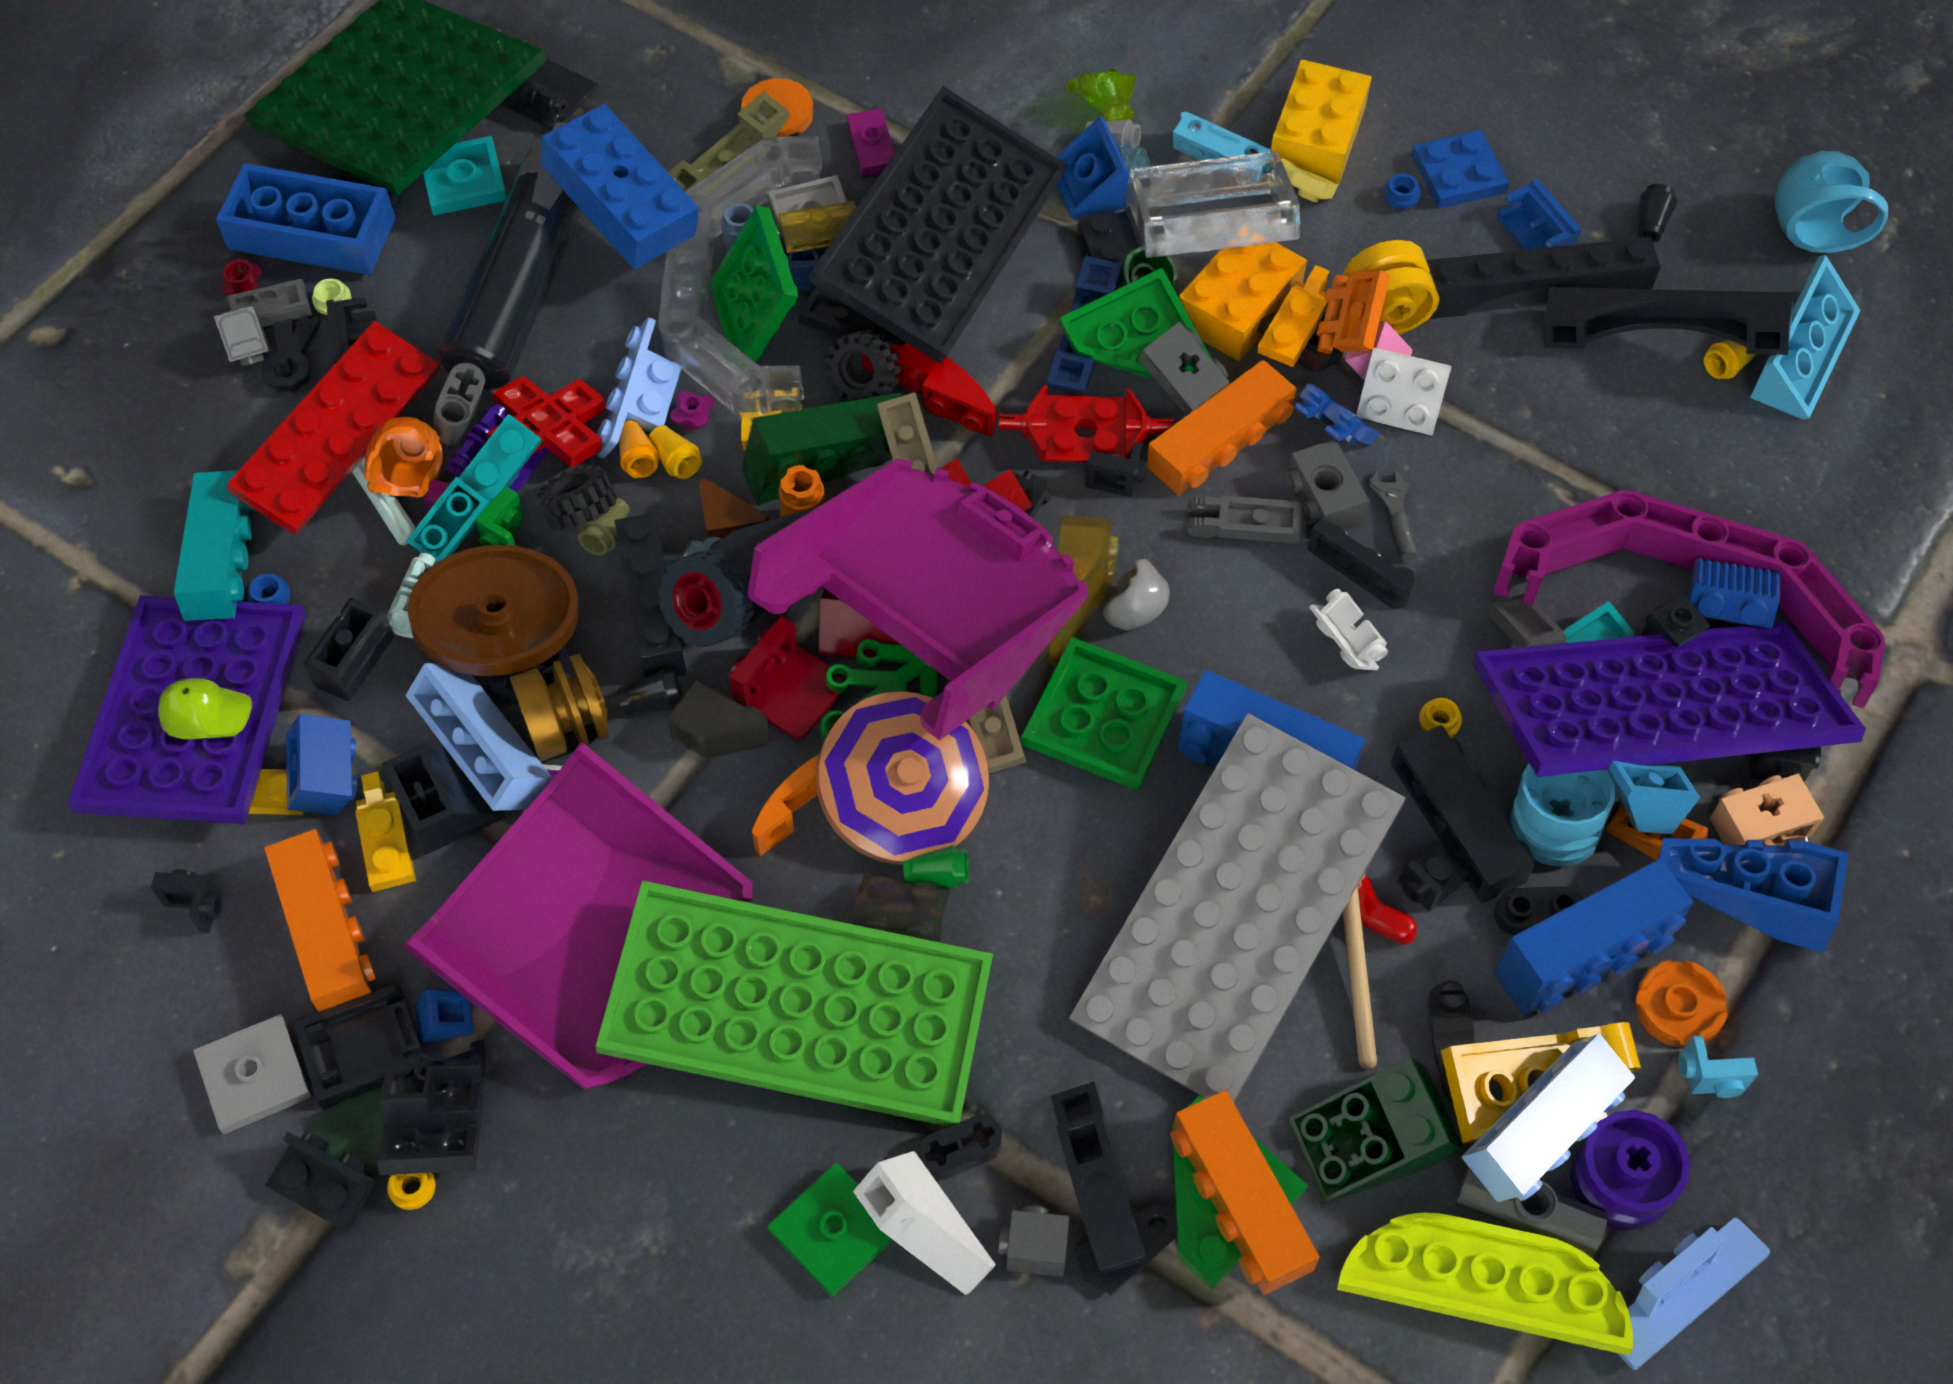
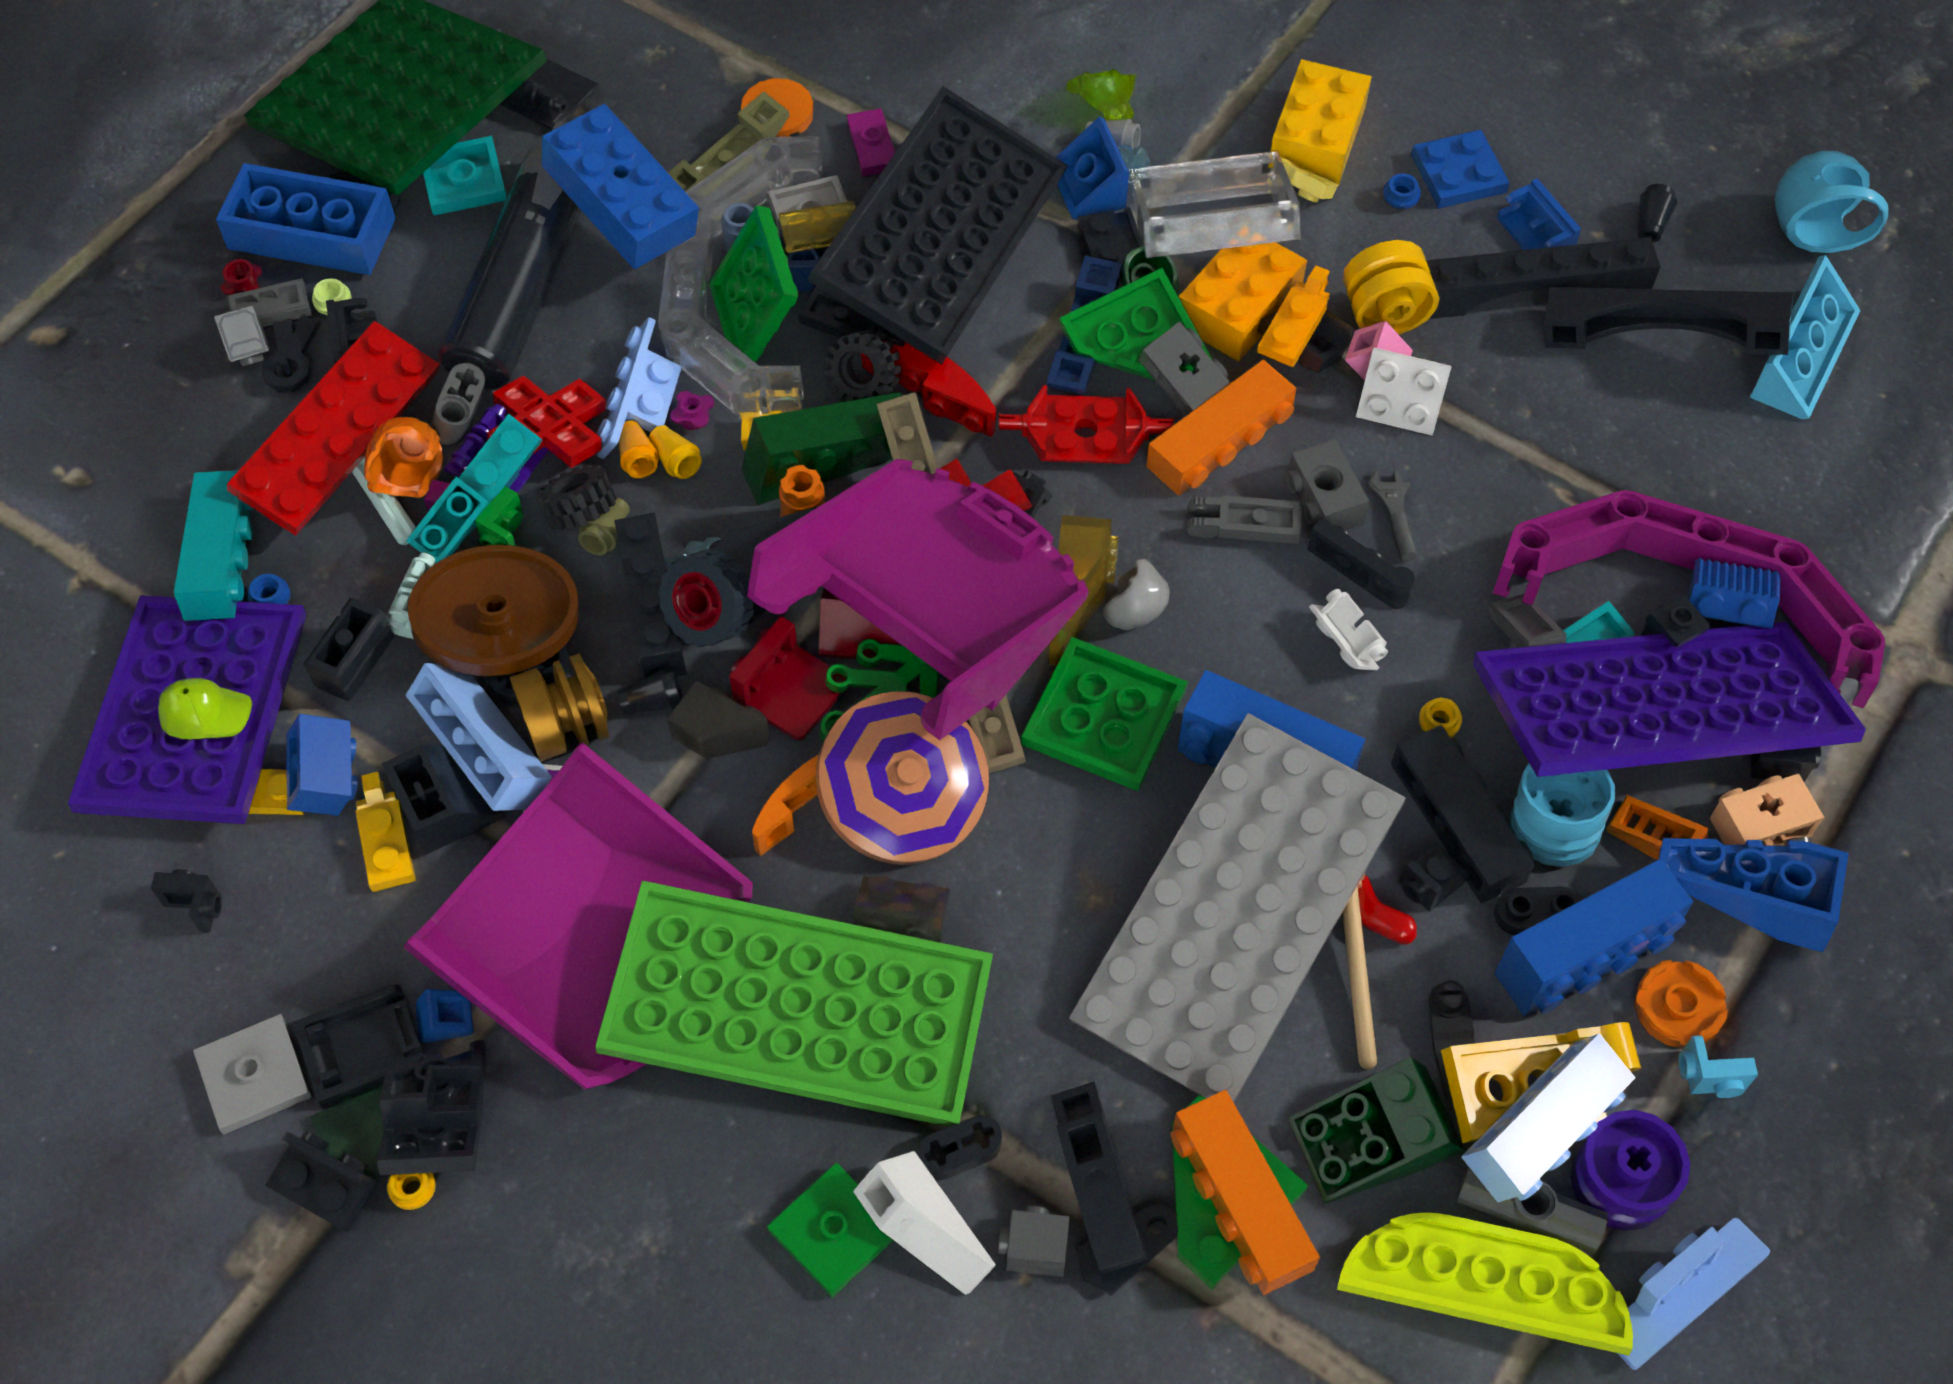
orange brick [264,829,377,1012] -> none
reddish brown slope [699,478,769,546] -> none
green cone [903,845,969,889] -> none
black bracket [1085,442,1148,497] -> none
medium azure piece [1173,111,1272,186] -> none
blue plate [1294,383,1379,446] -> none
orange plate [1317,270,1390,354] -> none
dark azure slope [1608,761,1700,834] -> none
yellow cone [1704,340,1757,379] -> none

